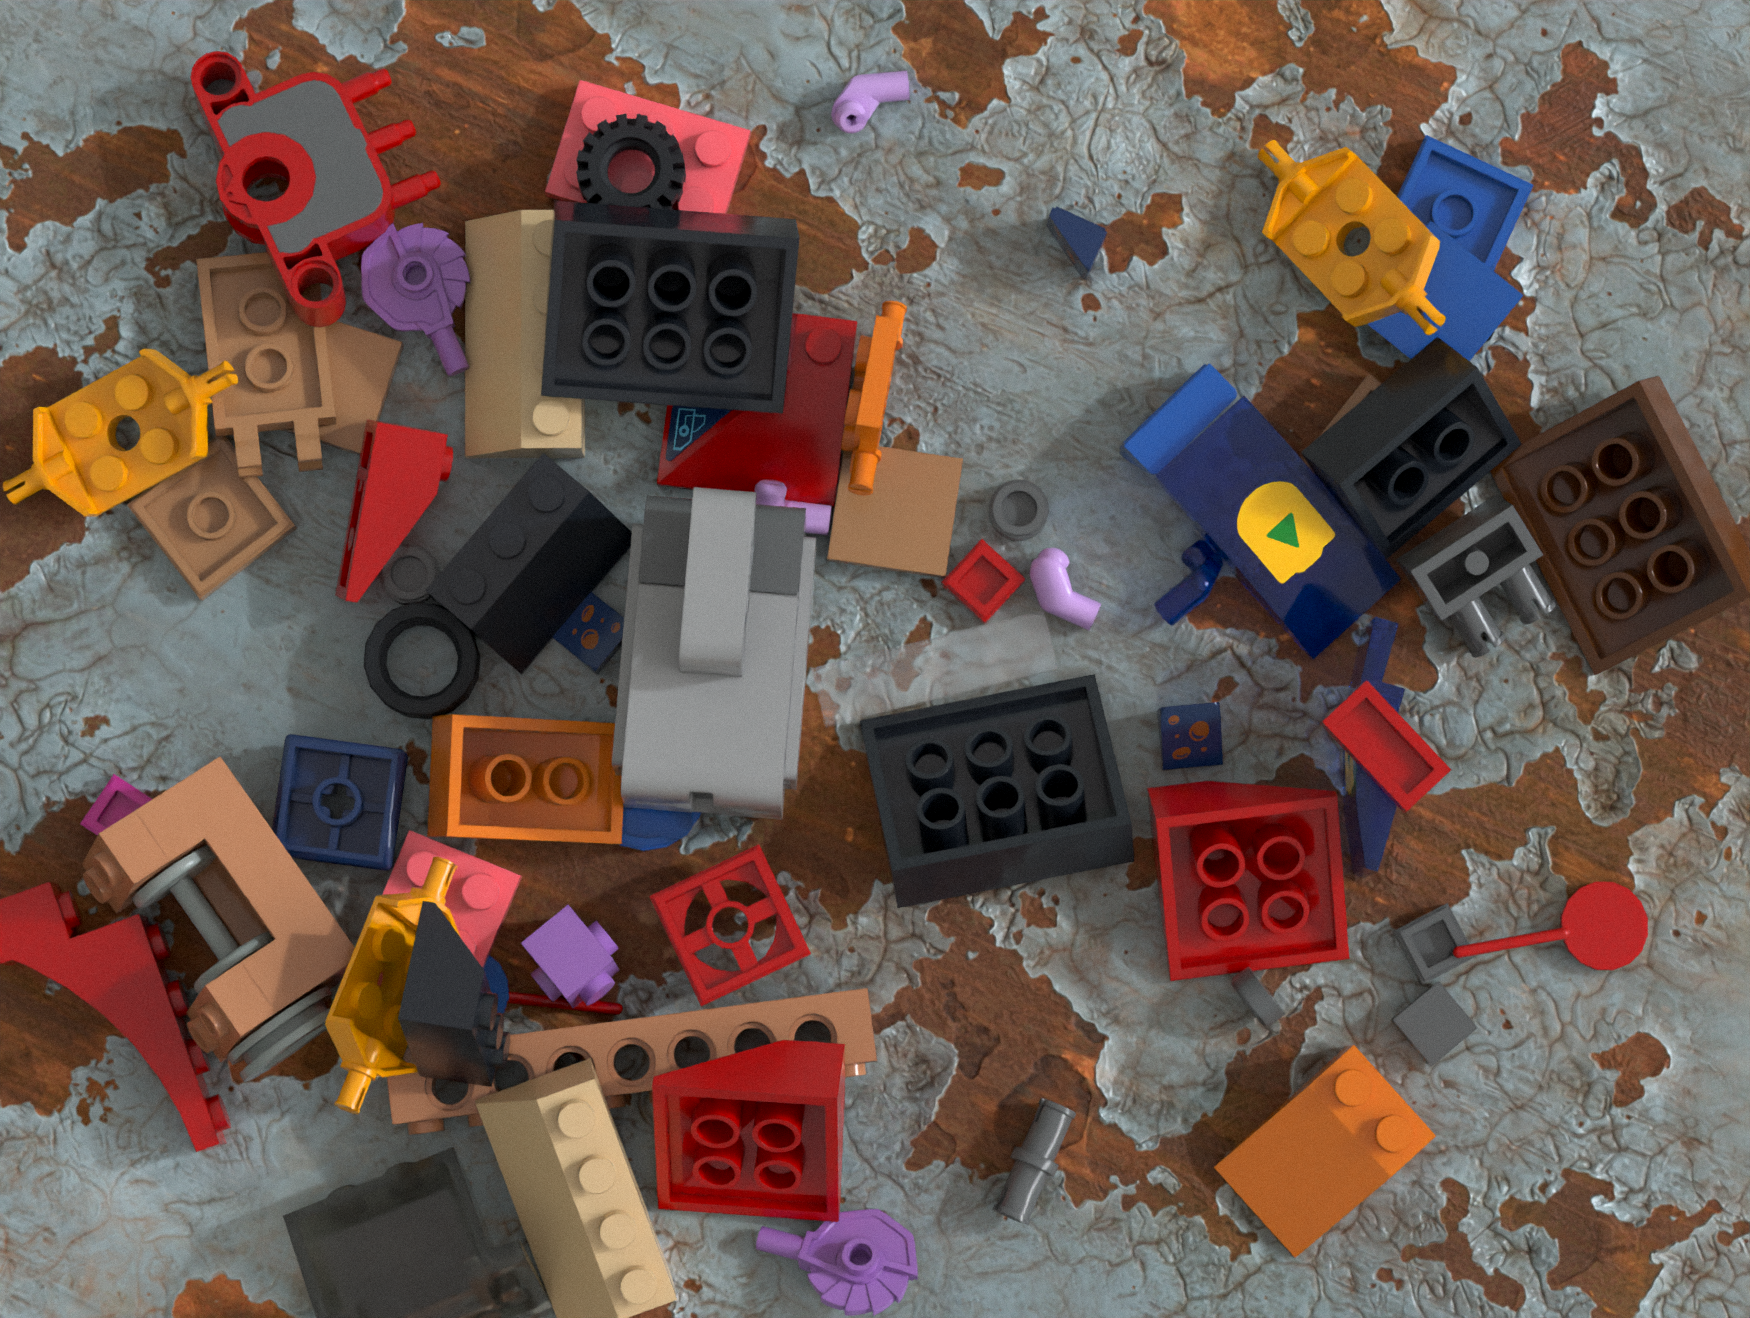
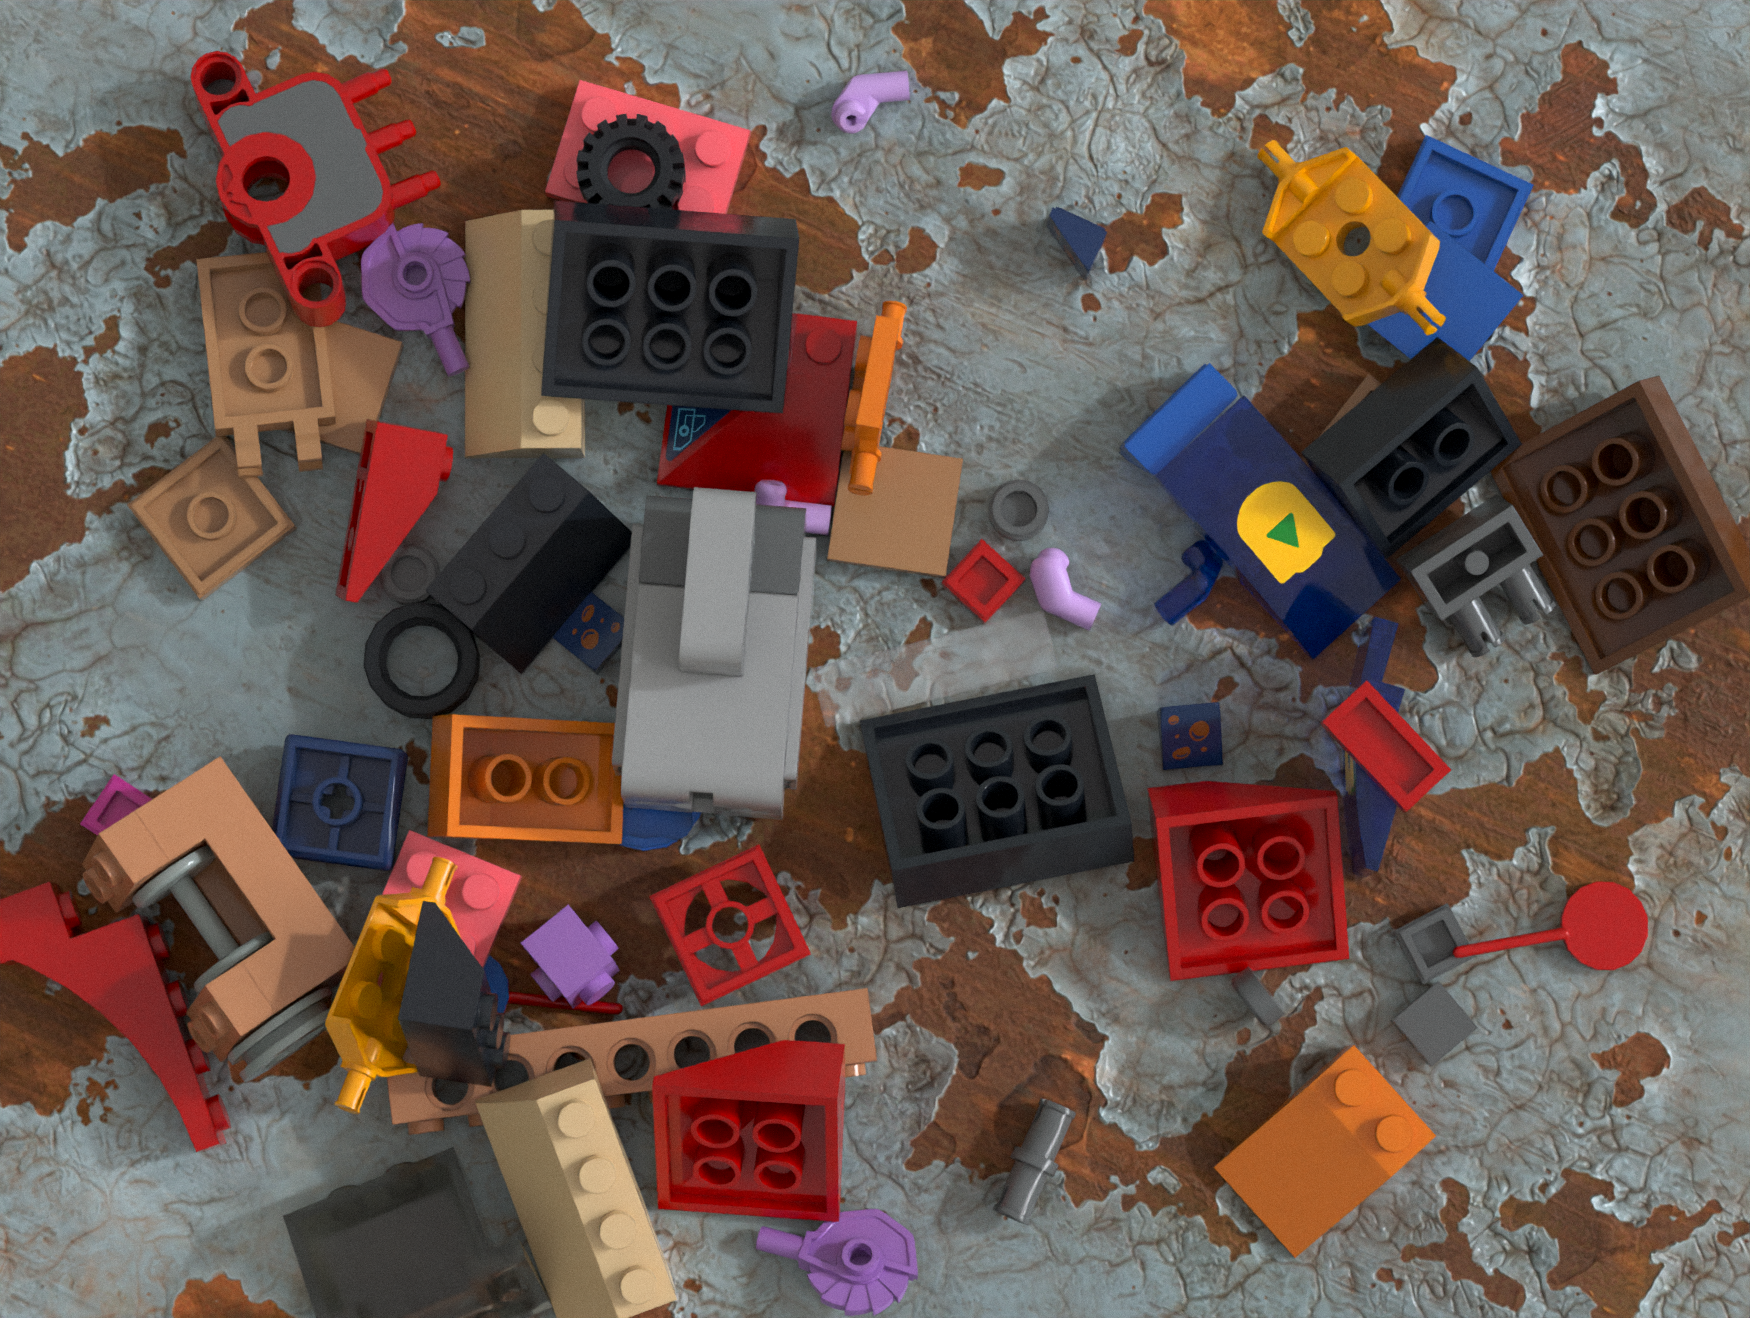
light orange plate [3,348,238,517] -> none

